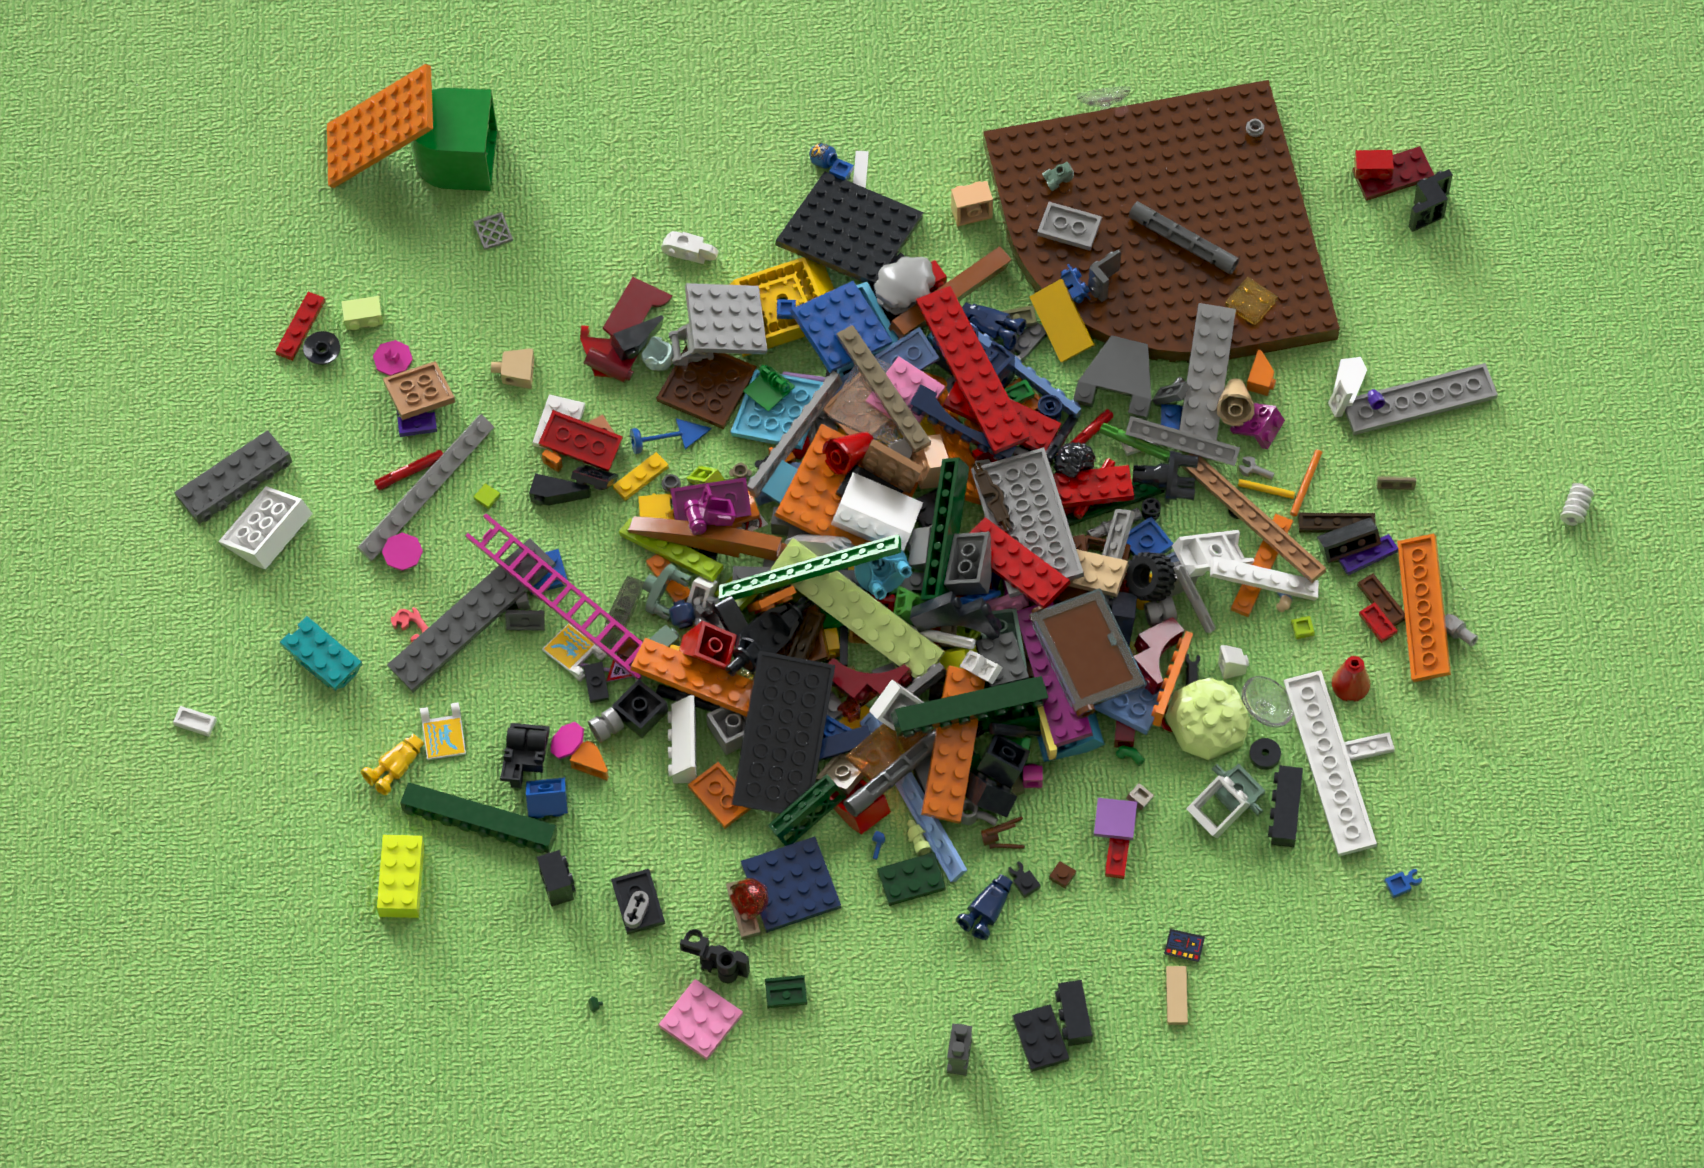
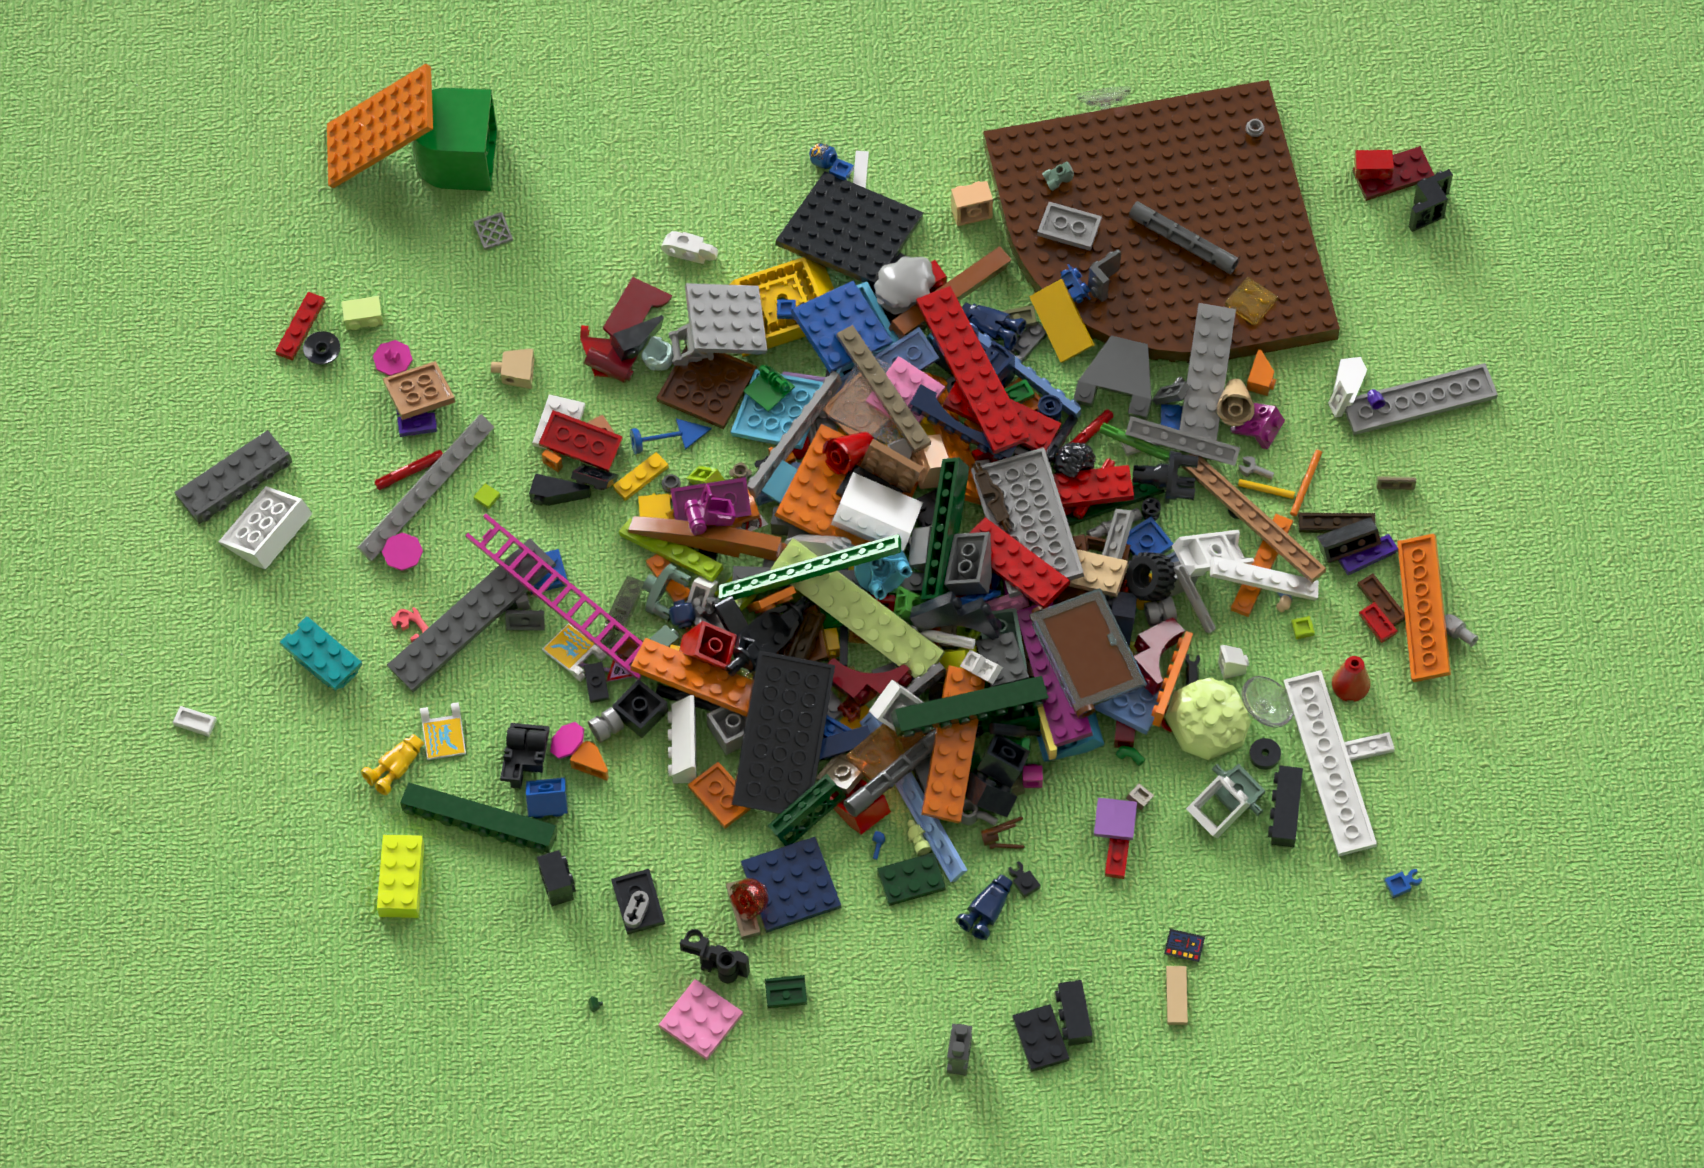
reddish brown plate [1049,861,1076,889] -> none
white piece [1560,483,1594,526] -> none

